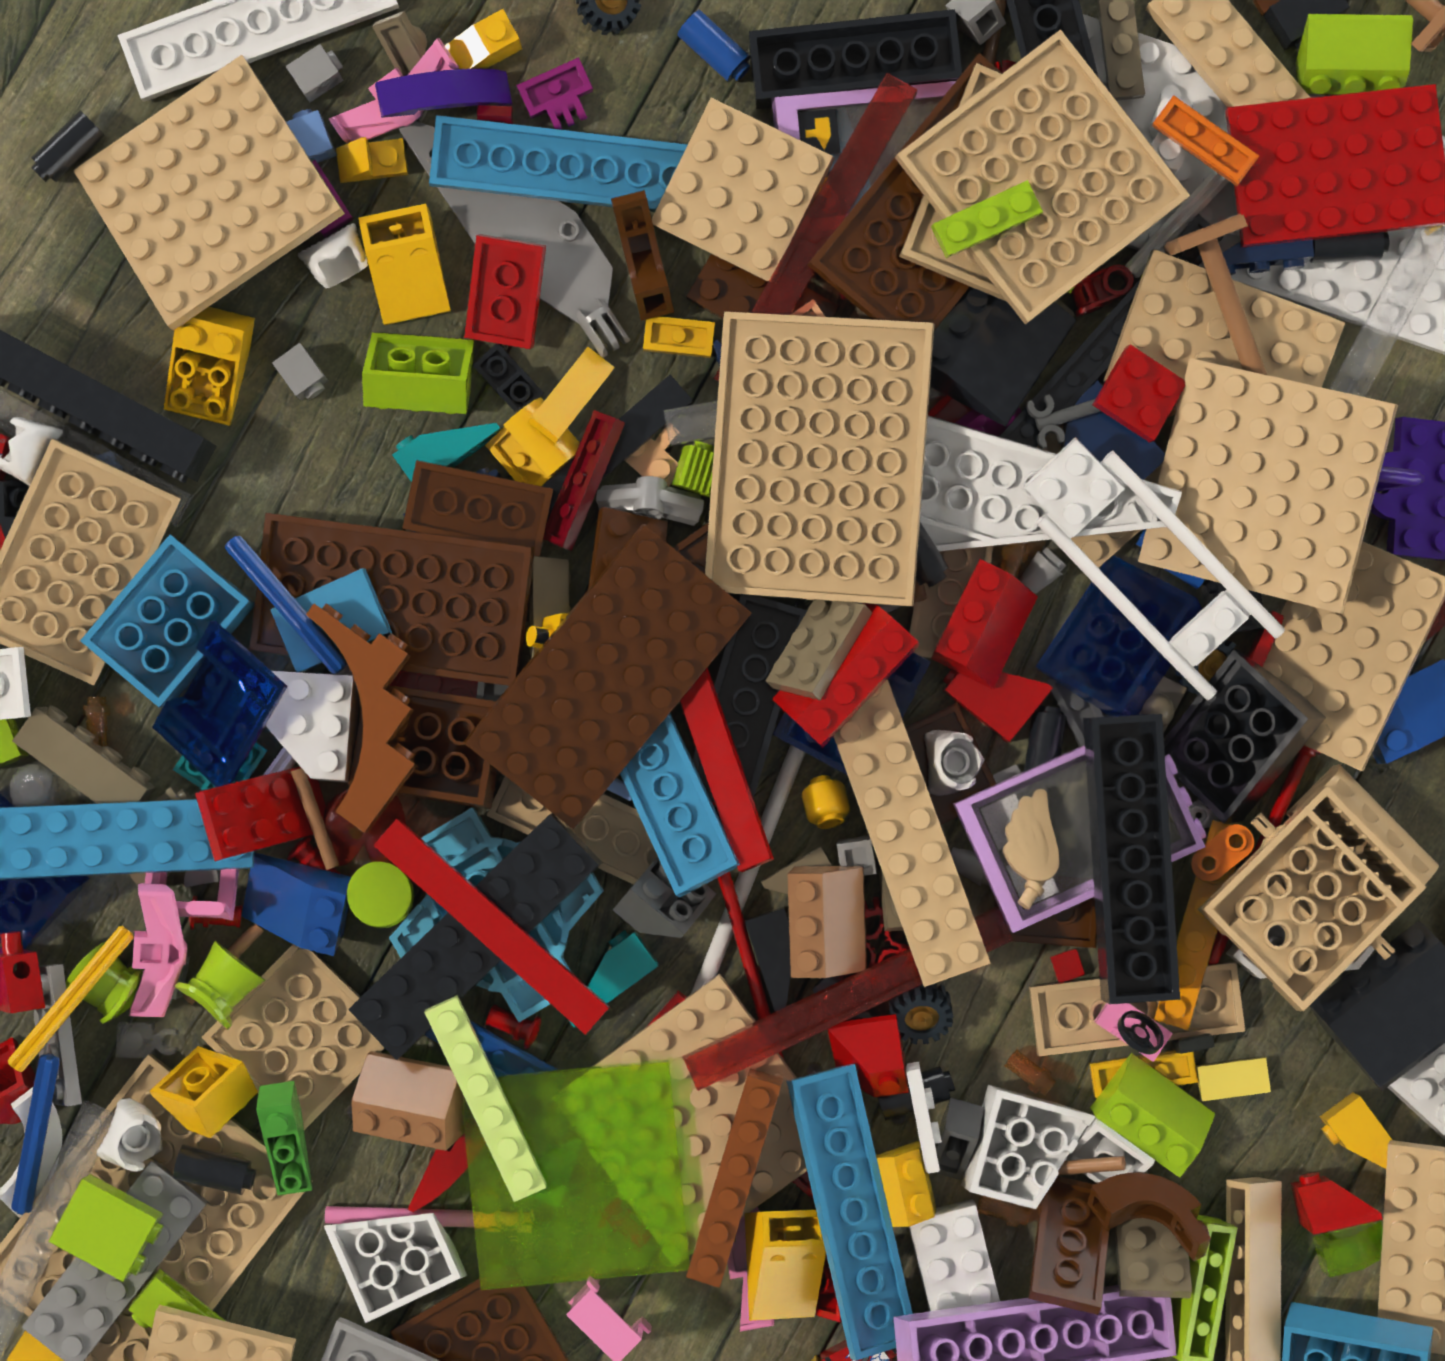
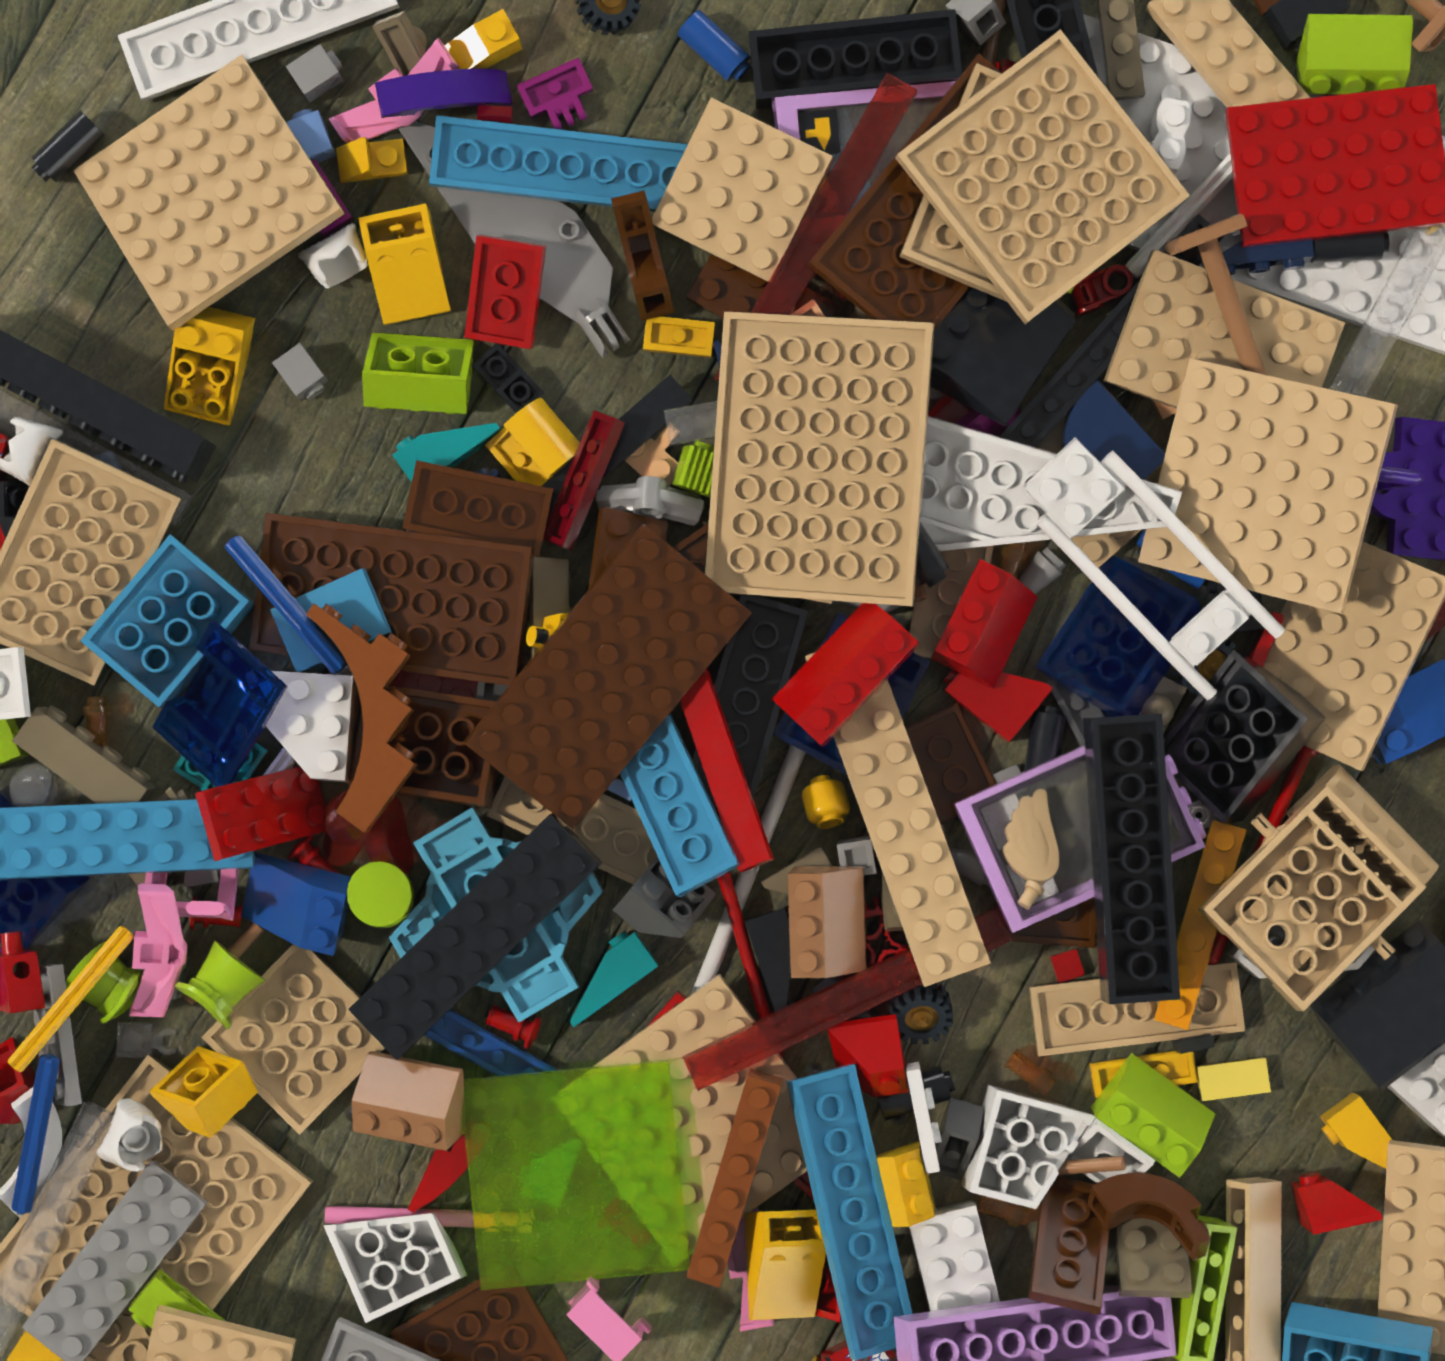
lime brick [48,1174,164,1282] -> none
black brick [173,1144,256,1195] -> none
bright green slope [256,1081,312,1196] -> none
medium nougat bar [291,768,339,870] -> none
red tile [373,818,610,1035] -> none
yellowish green plate [424,995,547,1202] -> none
yellow tile [528,347,615,443] -> none
dark tan plate [765,599,873,700] -> none
white hair [924,730,985,796] -> none
lime plate [931,180,1043,259] -> none
dark grey bar [1026,395,1100,449] -> none
red plate [1092,344,1185,443] -> none
piece [1094,1003,1173,1062] -> none
orange tile [1152,95,1259,186] -> none
orange plate [1191,824,1255,882] -> none
clear neon green slope [1313,1220,1383,1277] -> none

